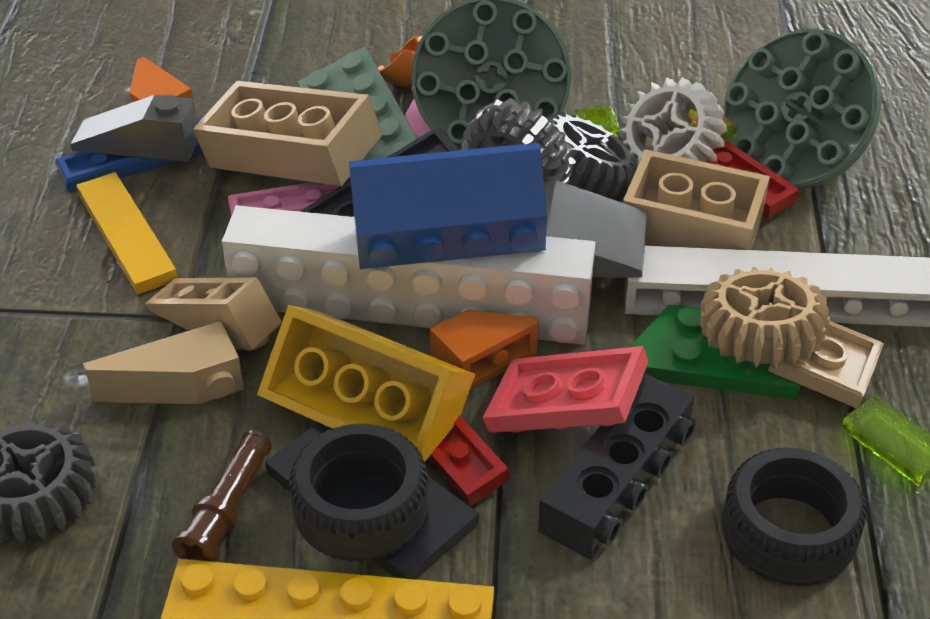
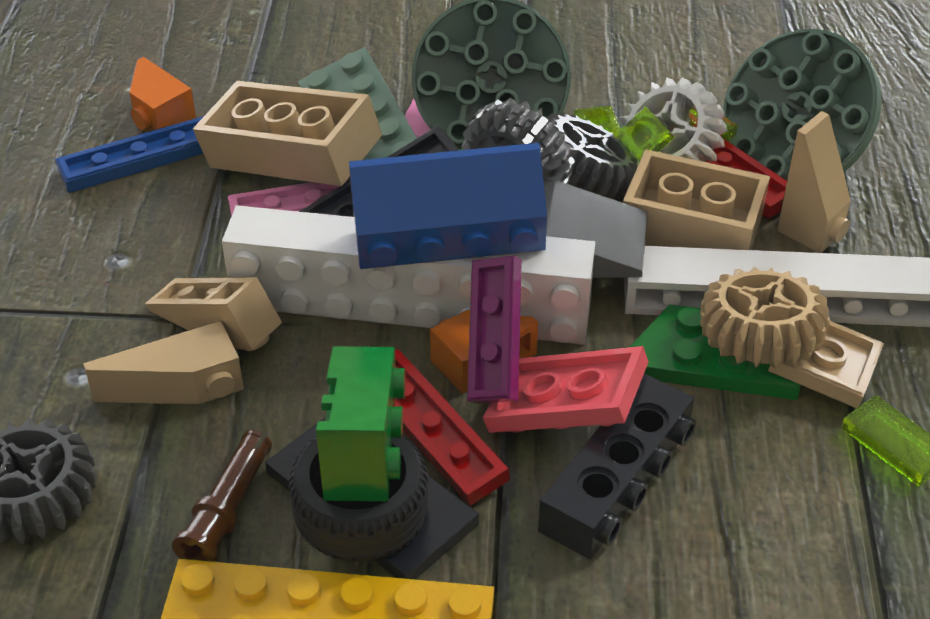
dark grey slope [70,95,198,162] -> none
yellow tile [76,172,178,295] -> none
yellow slope [257,305,475,462] -> none
orange hair [377,35,422,88] -> none
black tyre [722,447,866,586] -> none
none -> green wedge [316,346,405,501]
none -> magenta tile [467,255,522,404]
none -> clear neon green tile [615,106,675,161]
none -> tan slope [777,111,851,253]

